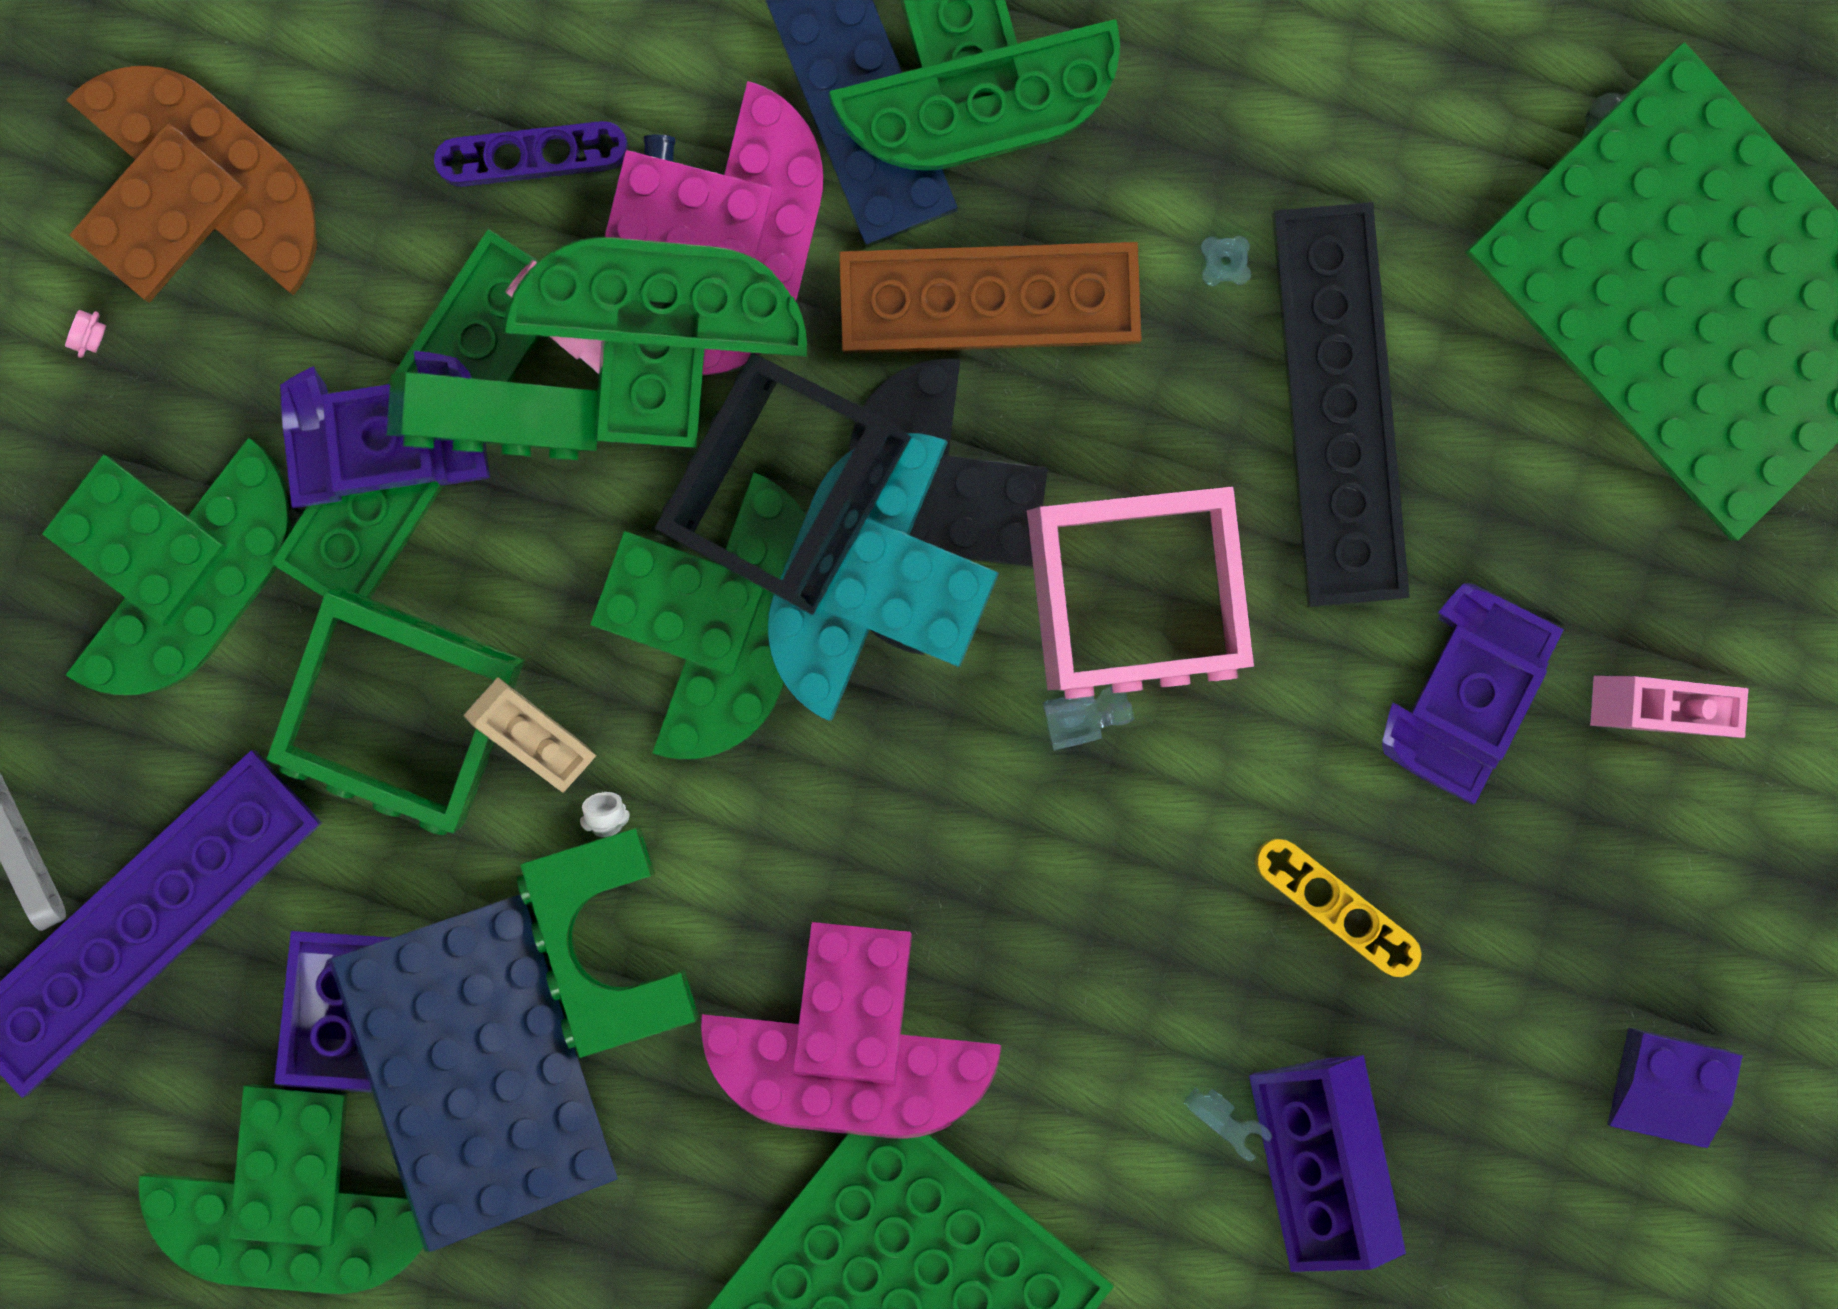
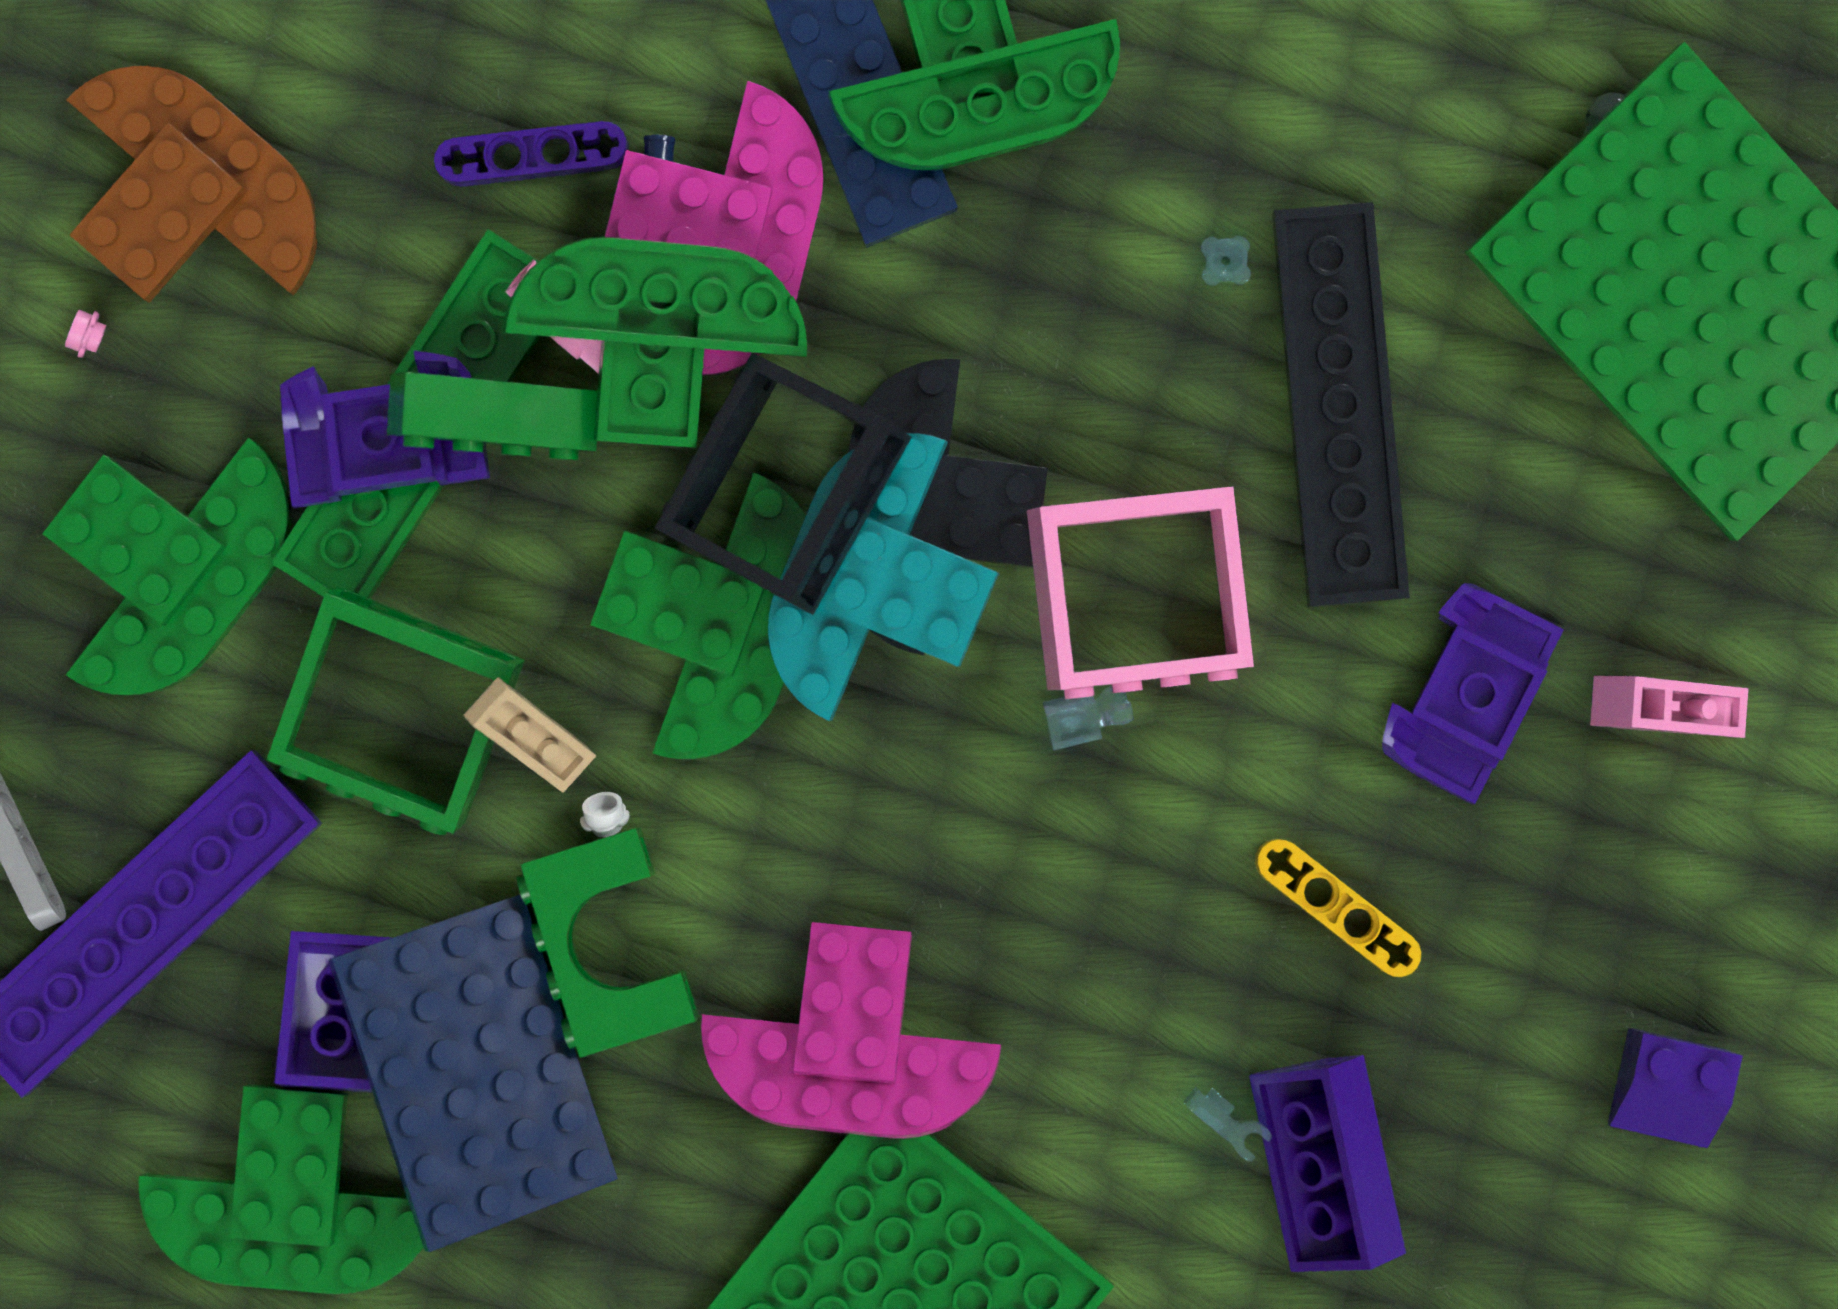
dark orange plate [839,242,1141,353] -> none

